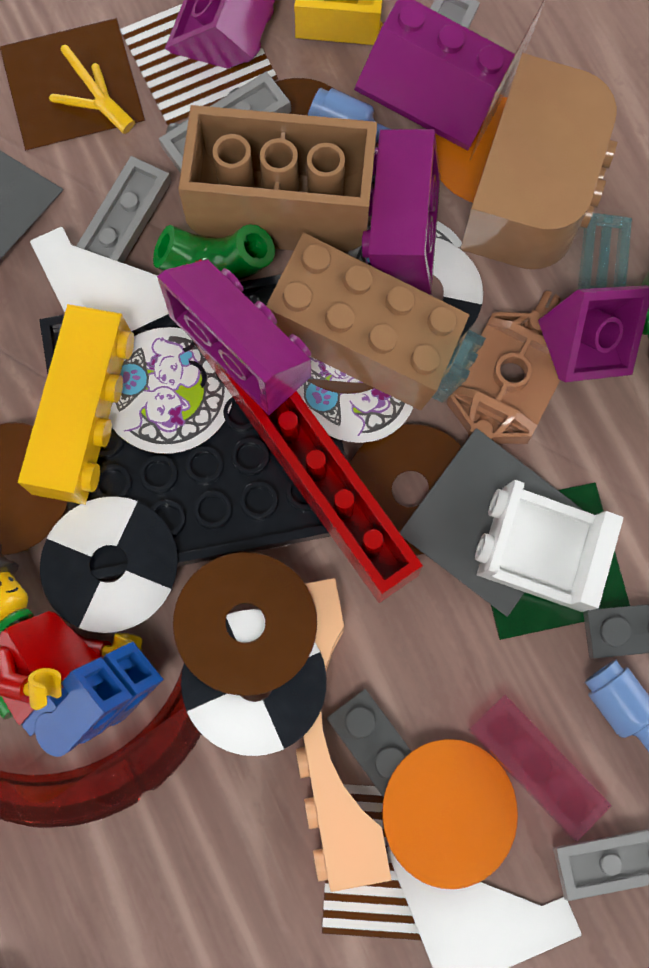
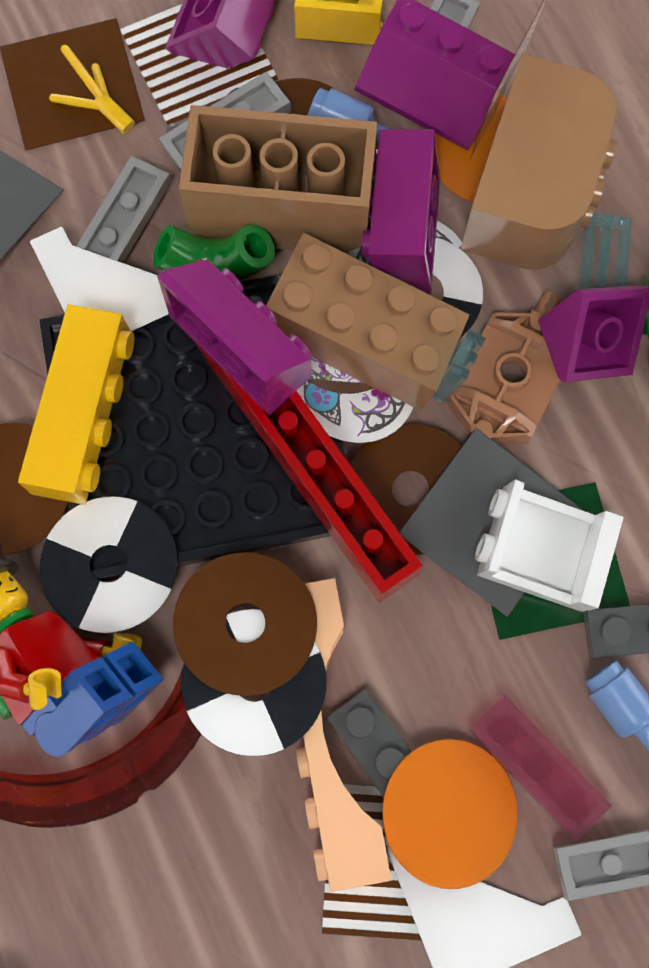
sticker [109,327,232,454] -> none

